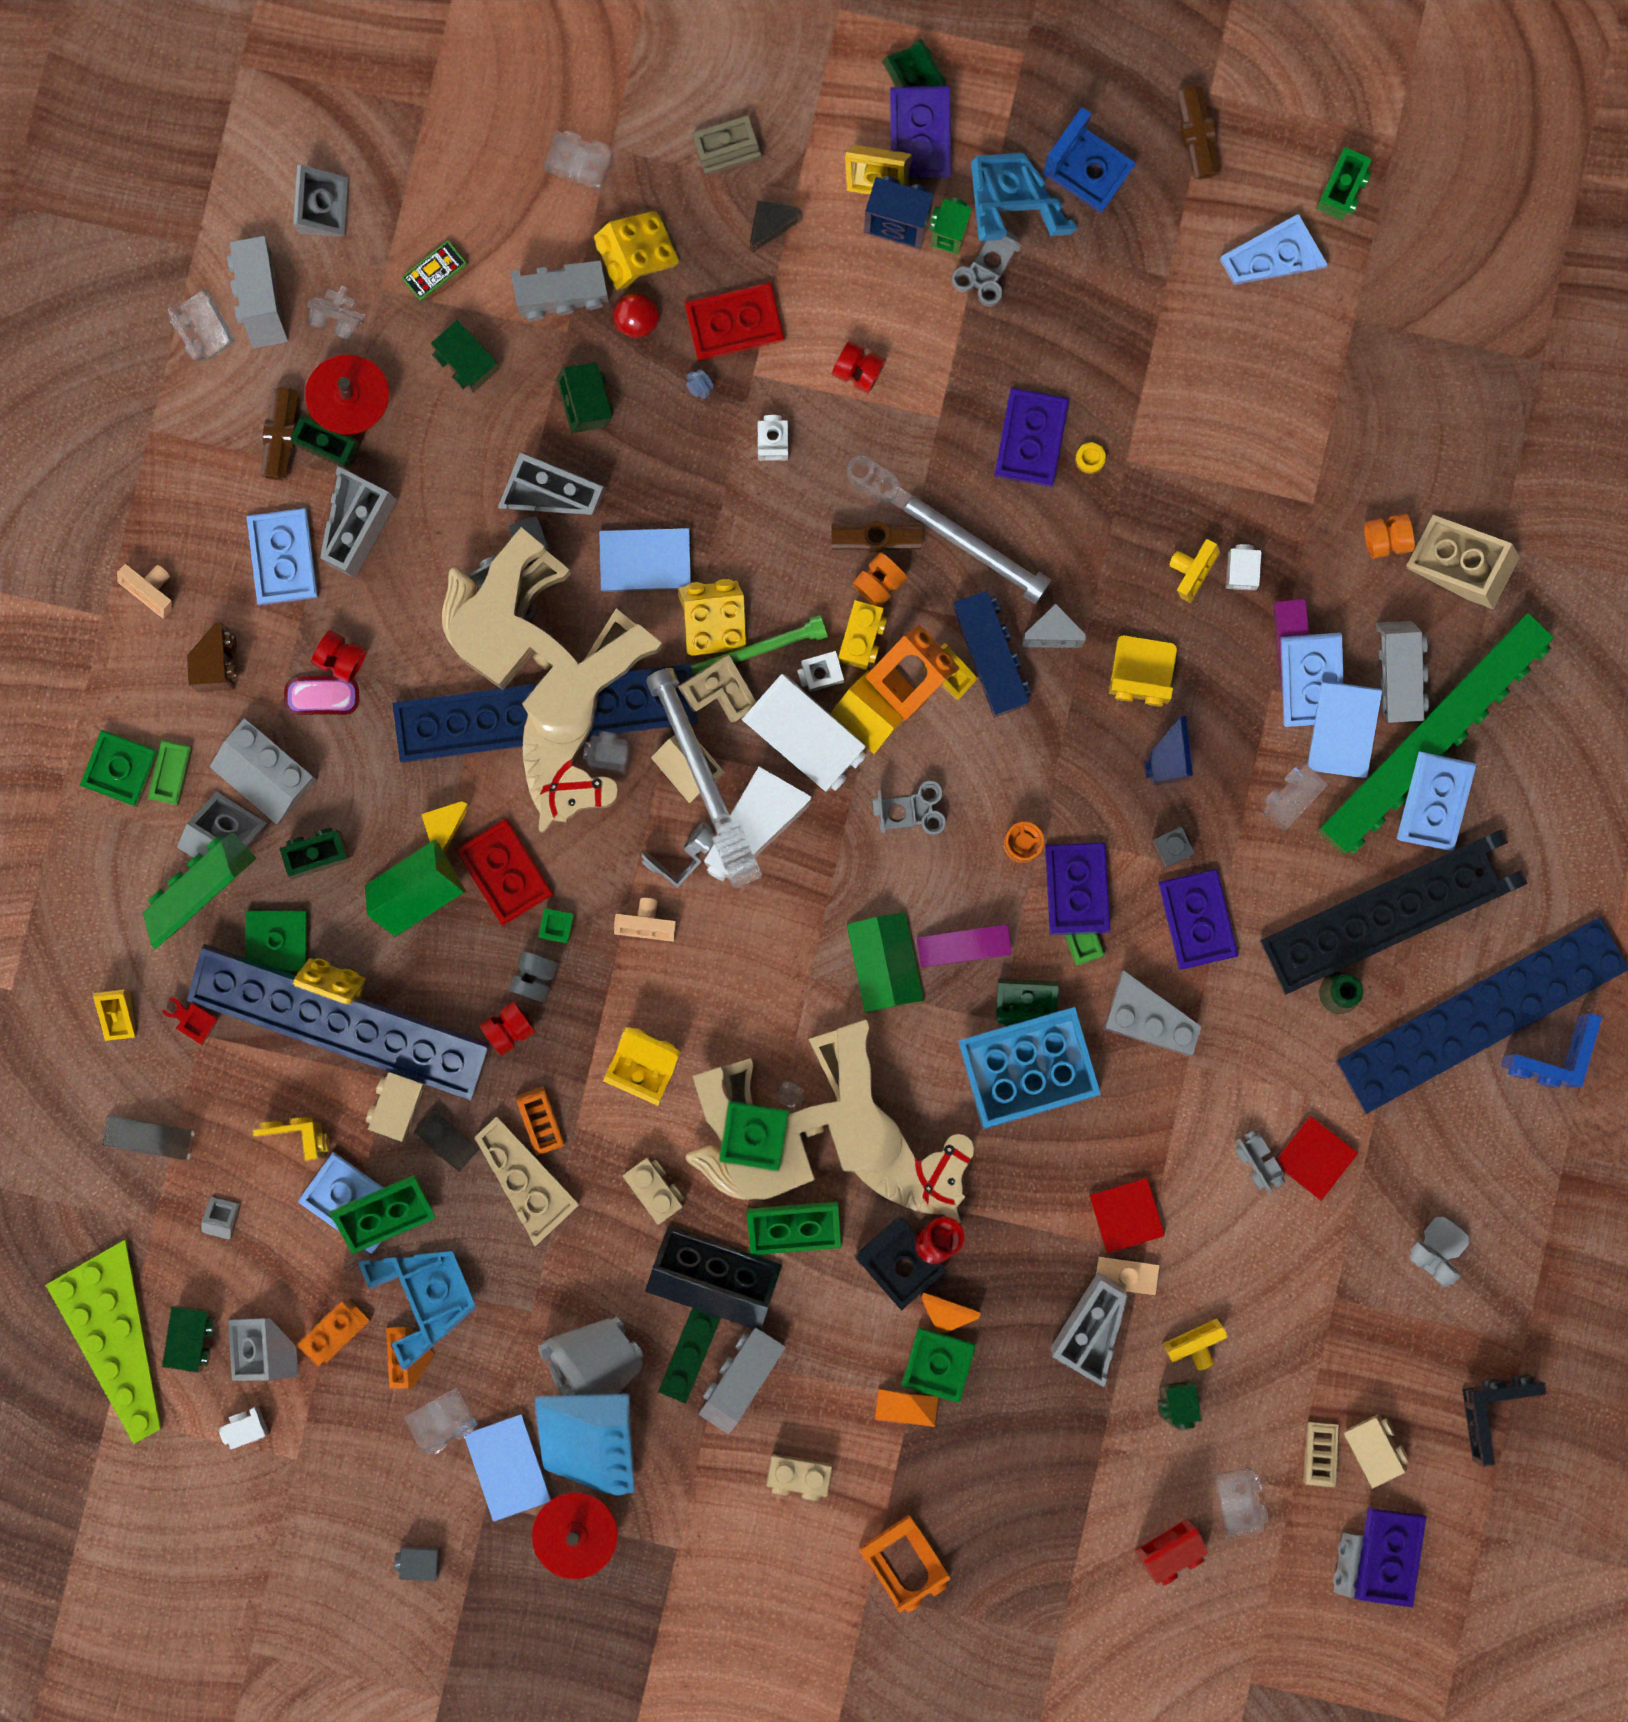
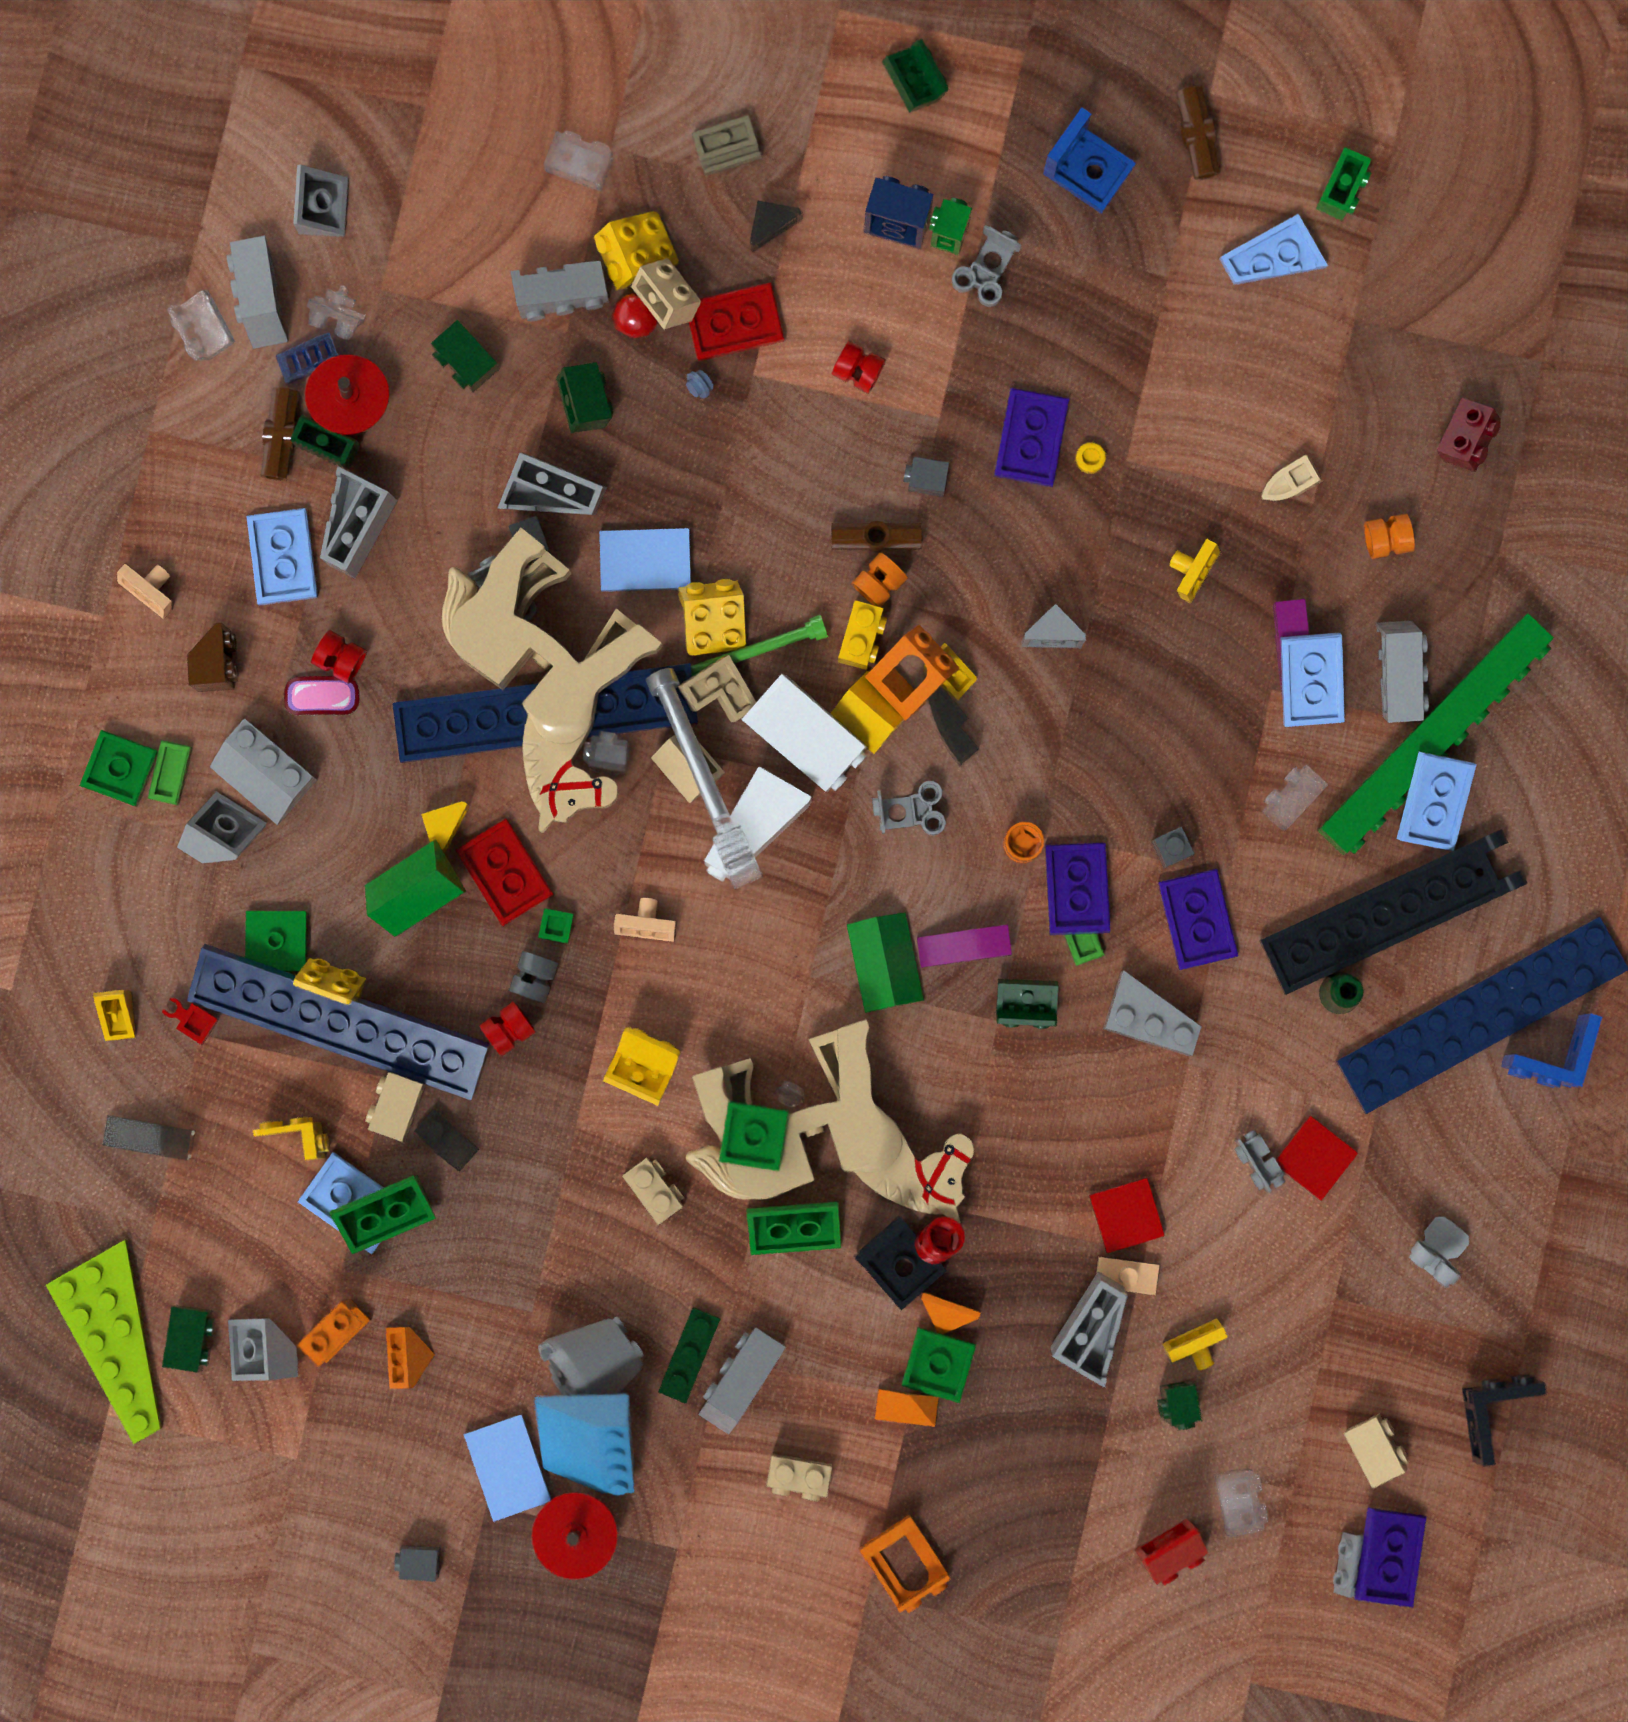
green slope [143,831,257,950] -> none
light grey slope [201,1197,240,1239] -> none
white brick [219,1406,269,1449] -> none
dark green brick [279,828,350,879] -> none
dark azure wing [358,1251,477,1371] -> none
tile [401,241,467,302] -> none
clear brick [403,1388,478,1455] -> none
tan wing [474,1117,580,1247] -> none
orange slope [515,1086,565,1156] -> none
light grey piece [641,821,716,888] -> none
black slope [645,1226,782,1330] -> none
white brick [758,415,788,461] -> none
white brick [797,651,844,692] -> none
yellow slope [845,145,912,195] -> none
flat silver piece [847,455,1052,604] -> none
dark purple tile [890,86,951,178] -> none
dark blue brick [952,590,1032,718] -> none
dark azure slope [958,1007,1101,1130] -> none
dark azure wing [971,153,1077,241] -> none
yellow bracket [1109,635,1177,707] -> none
clear blue slope [1144,716,1193,785] -> none
white brick [1226,544,1261,590] -> none
tan slope [1303,1422,1339,1487] -> none
light blue tile [1307,681,1382,778] -> none
tan slope [1406,515,1520,609] -> none
none -> clear blue slope [275,332,339,384]
none -> tan brick [631,258,701,329]
none -> dark grey brick [903,457,949,497]
none -> clear smoke slope [924,676,979,767]
none -> tan plate [1261,455,1323,501]
none -> dark red brick [1437,398,1501,472]

